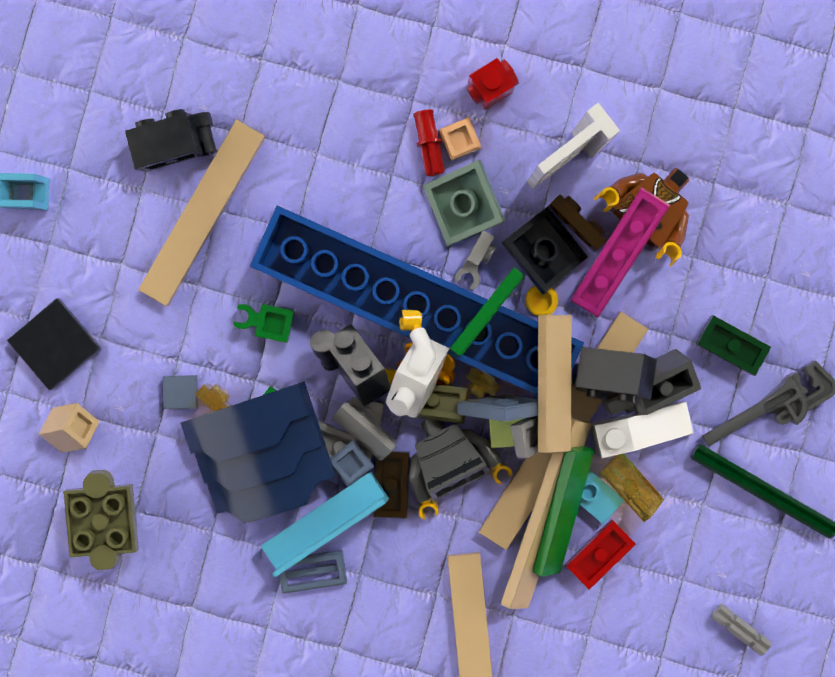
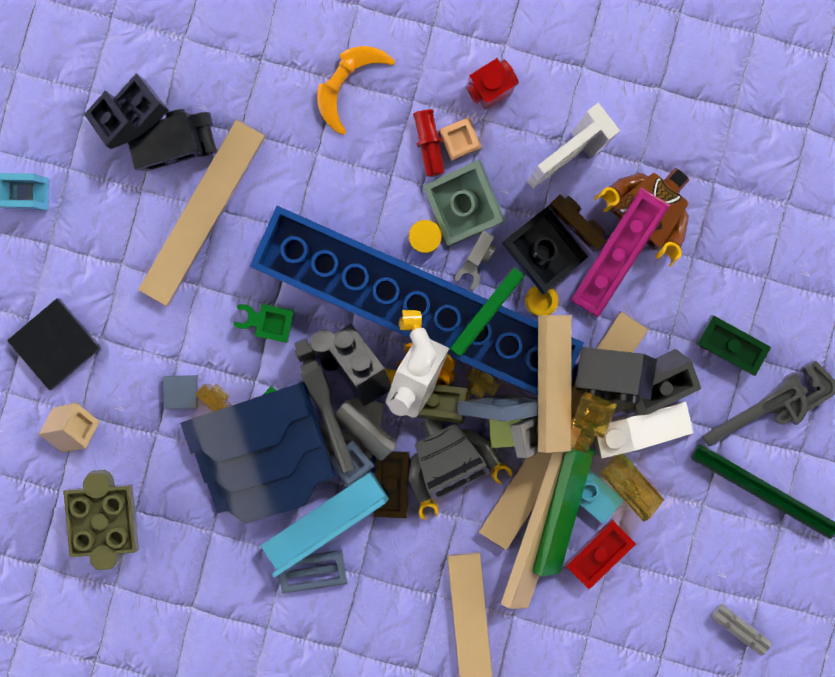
none -> black slope [84,73,169,149]
none -> dark grey piece [294,338,355,474]
none -> light orange piece [317,46,395,135]
none -> yellow tile [409,220,442,253]
none -> clear yellow plate [572,392,617,454]

